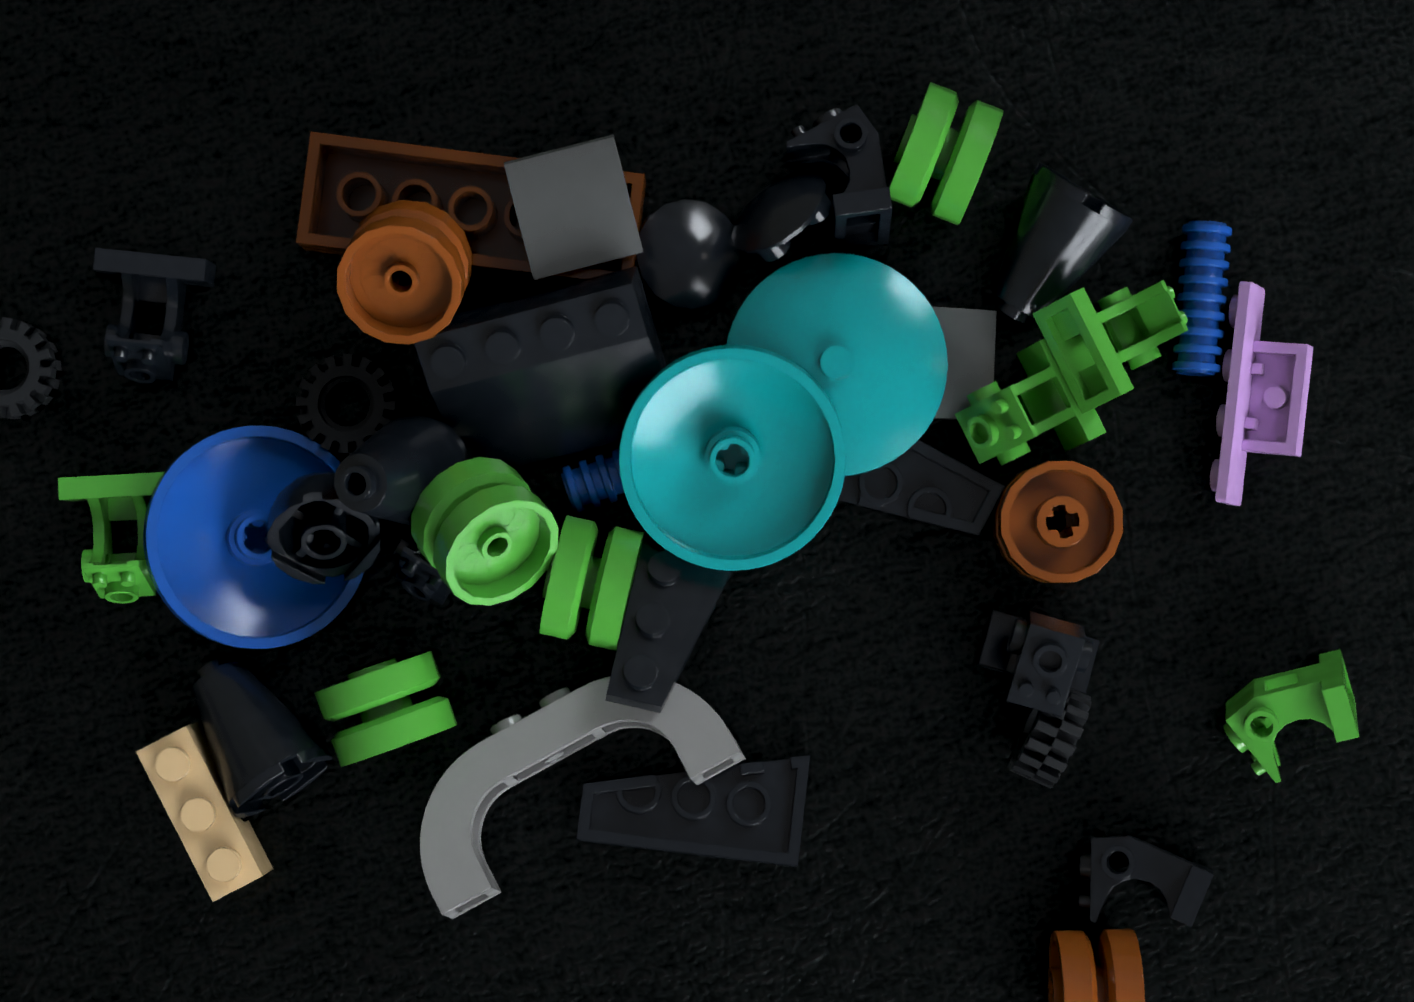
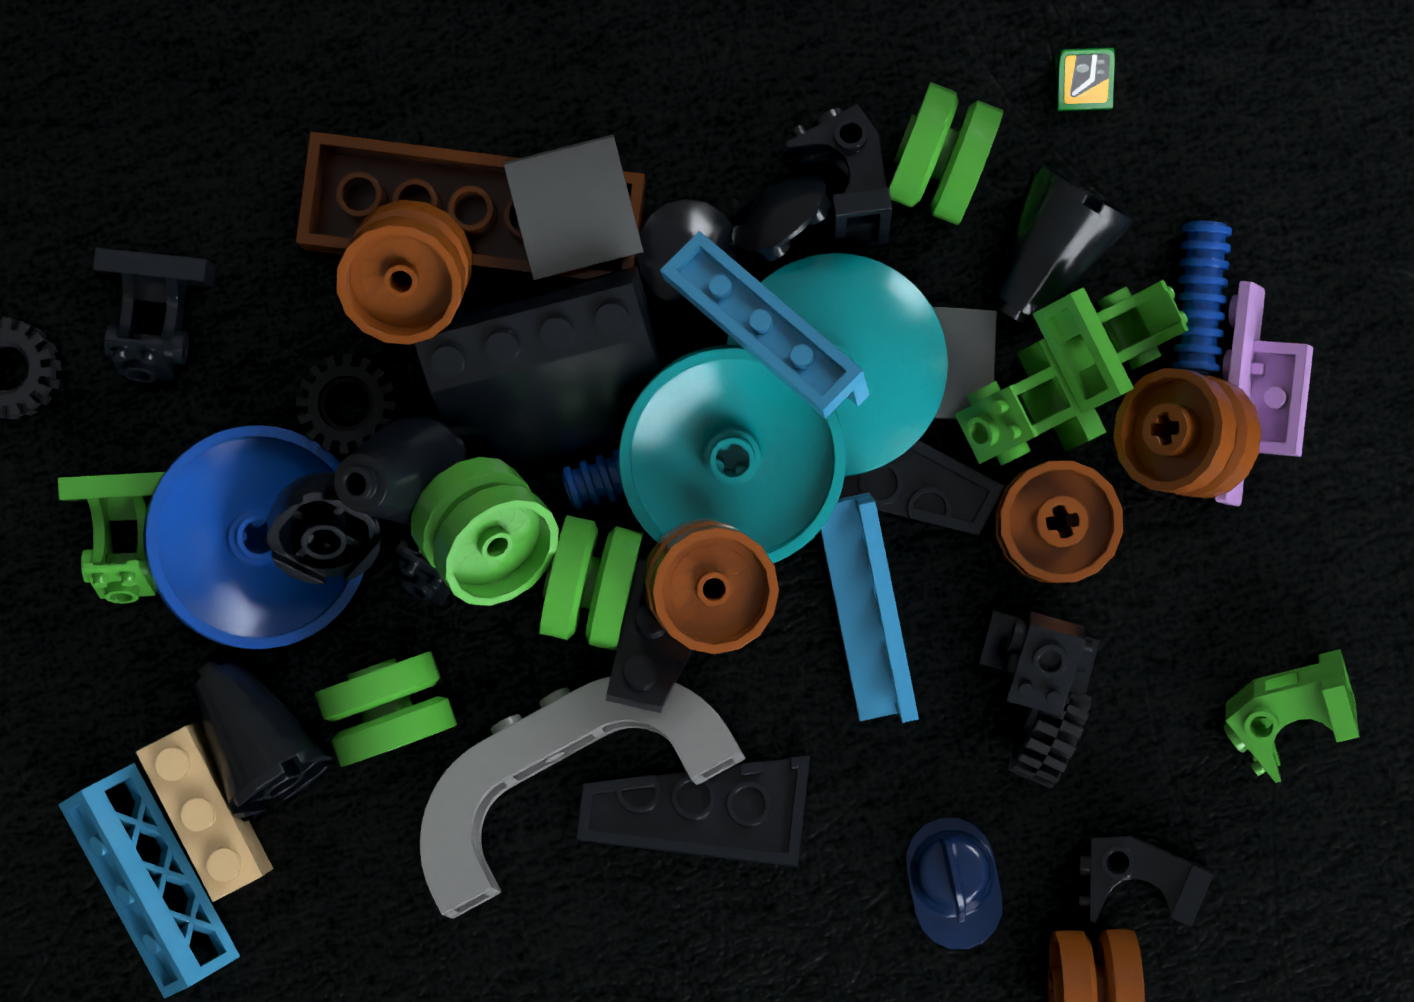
none -> dark azure fence [59,763,240,999]
none -> dark orange wheel [642,518,779,654]
none -> dark azure fence [660,231,870,419]
none -> dark azure fence [820,493,919,723]
none -> dark blue piece [906,818,1002,949]
none -> slope [1055,48,1115,111]
none -> dark orange wheel [1113,368,1261,499]

